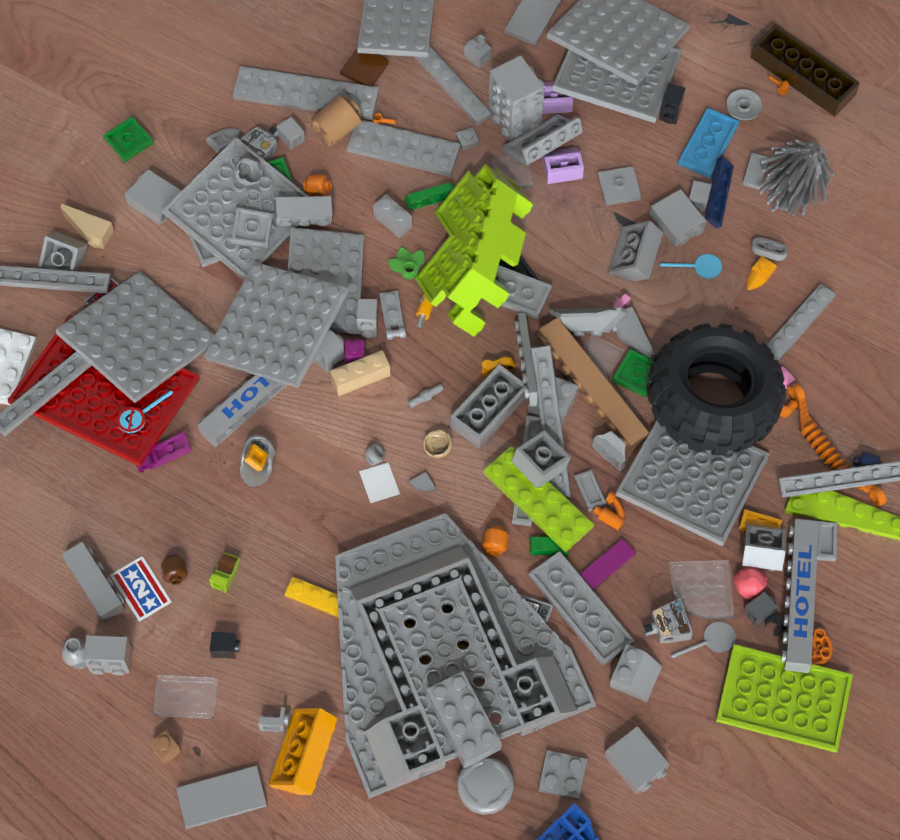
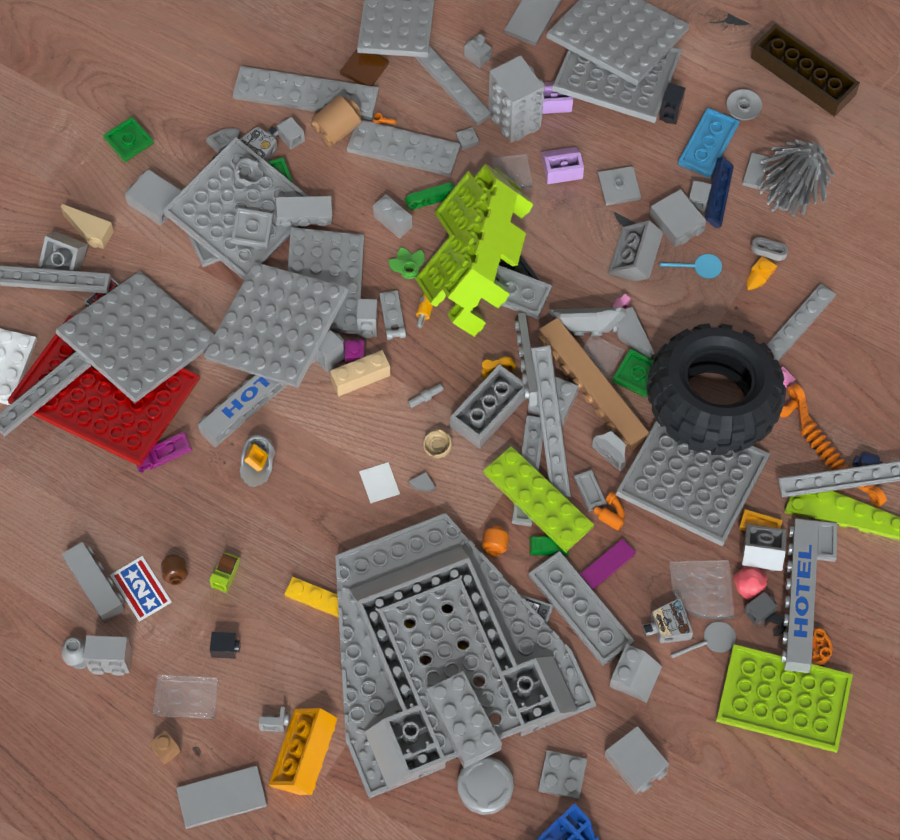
piece [117,391,173,433] -> none
orange head [304,174,332,197] -> none
light grey tile [365,444,385,466] -> none
light grey bracket [502,114,583,166] -> none
light grey brick [511,430,571,489] -> none
orange hand [768,75,789,95] -> none

